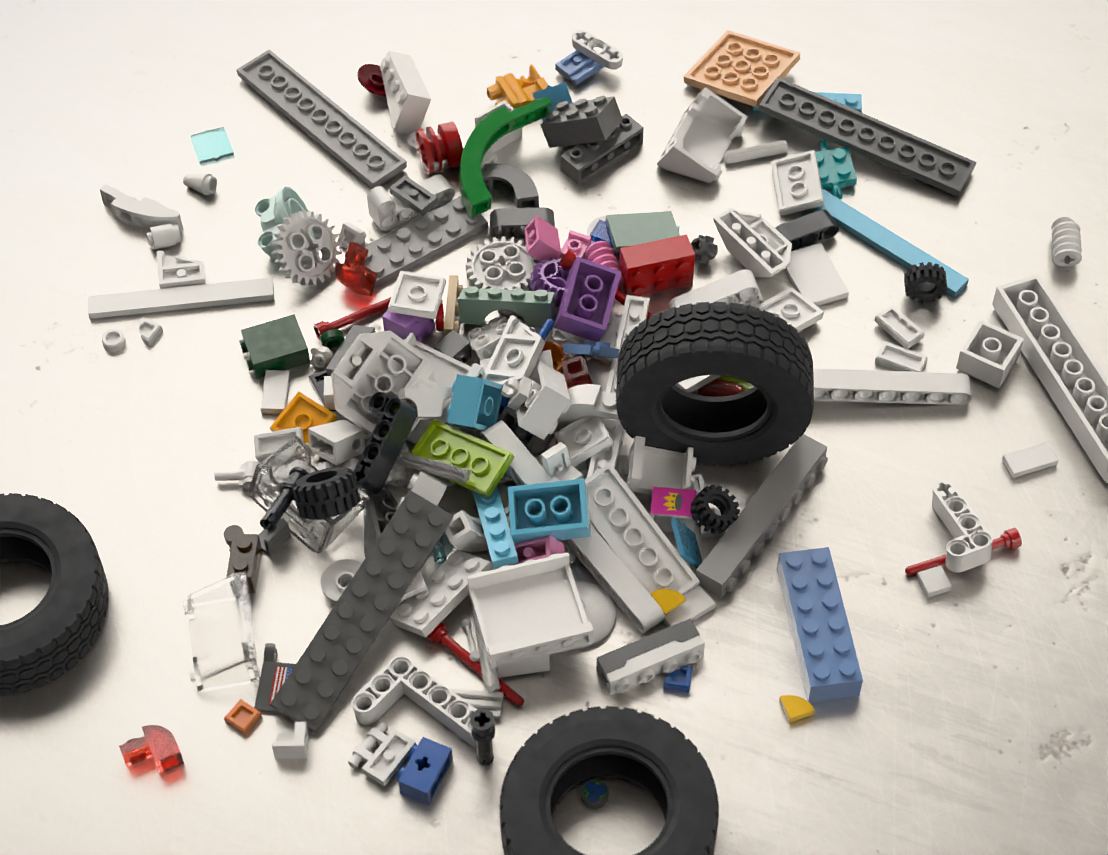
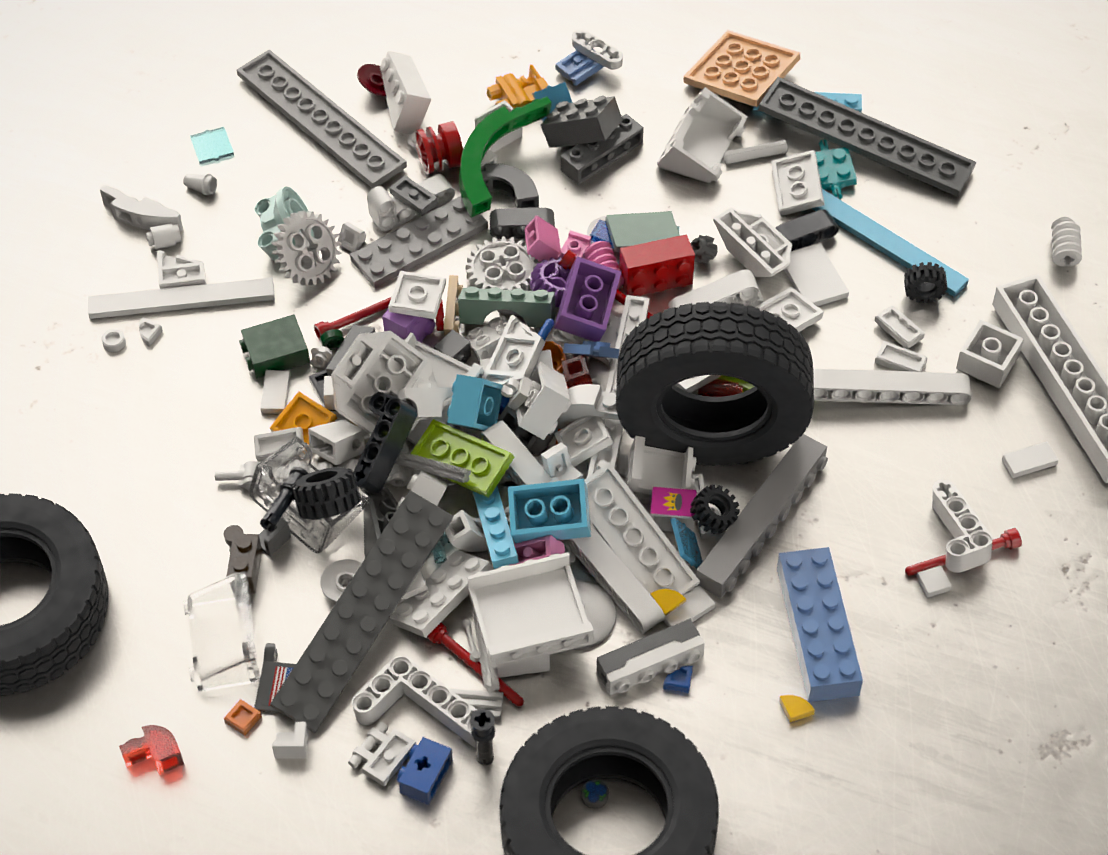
clear red brick [335,242,378,296] -> none

